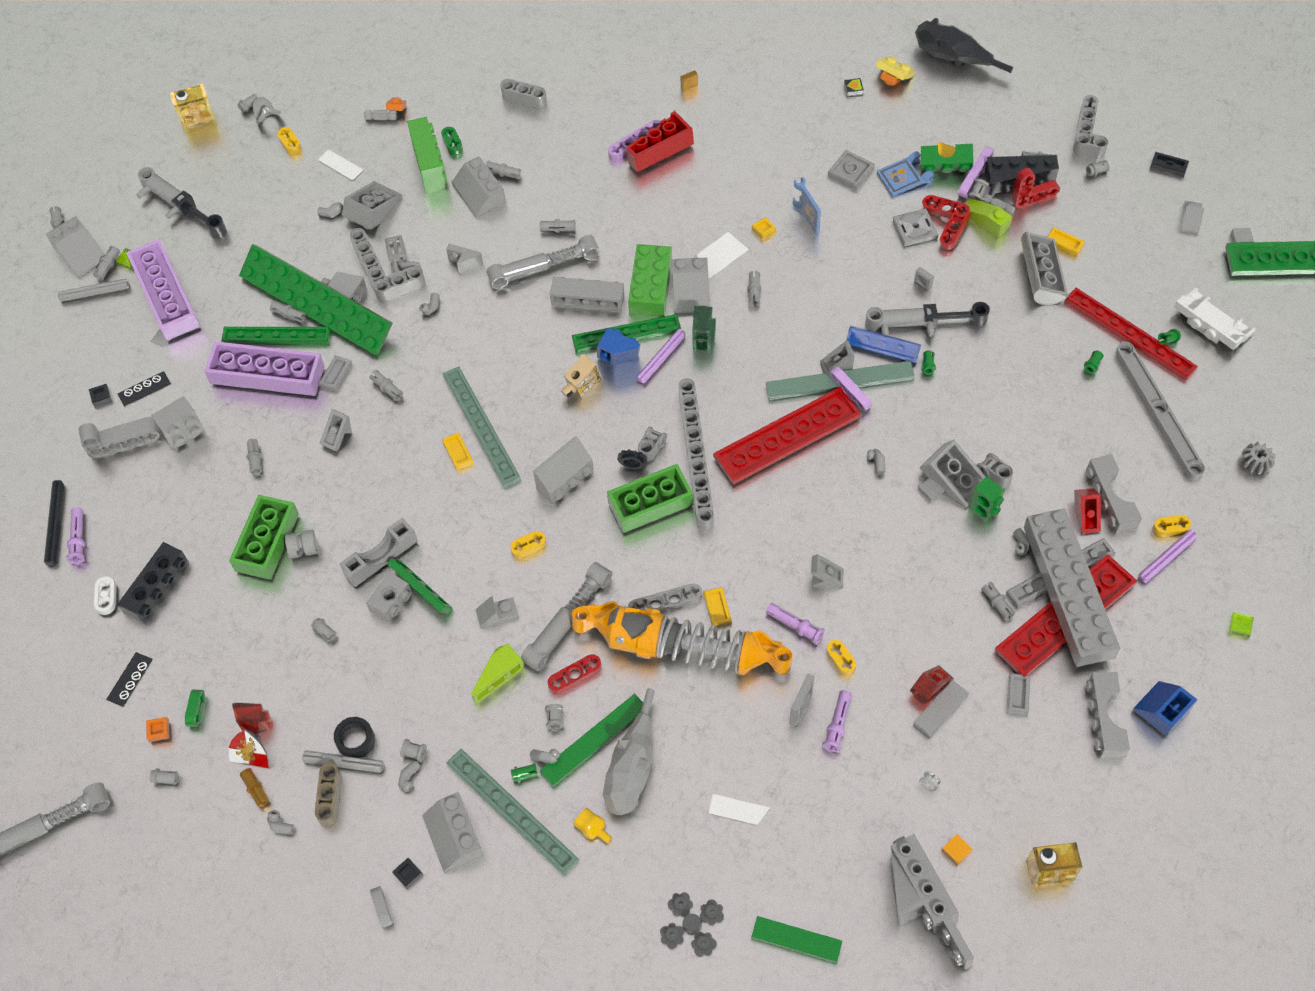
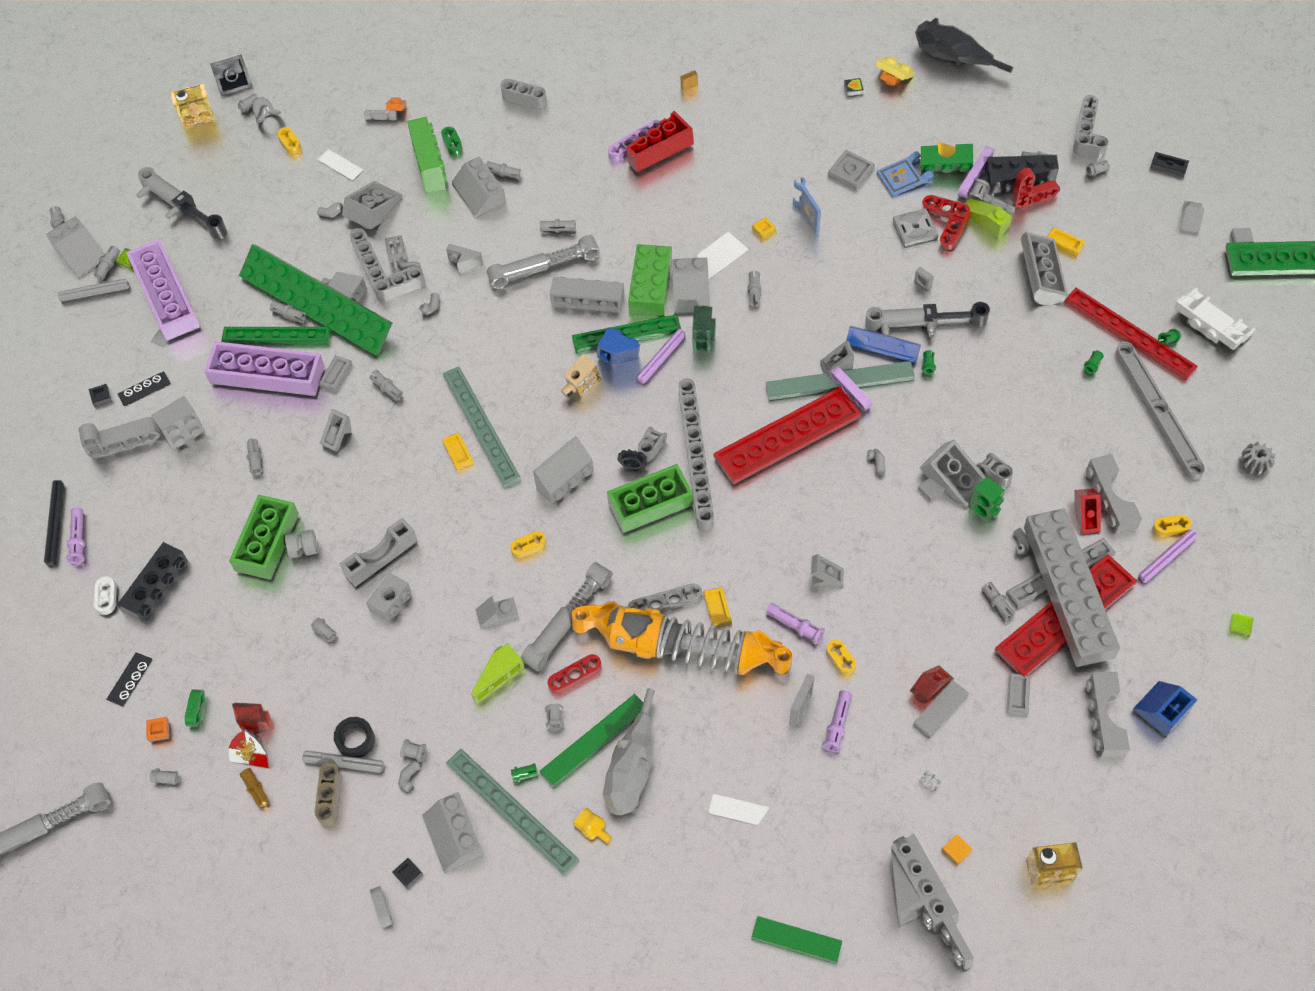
light grey arm [267,810,294,835] -> none
green tile [387,559,453,614] -> none
light grey arm [530,749,560,764] -> none
dark grey plant [660,892,724,956] -> none
none -> slope [210,54,253,96]

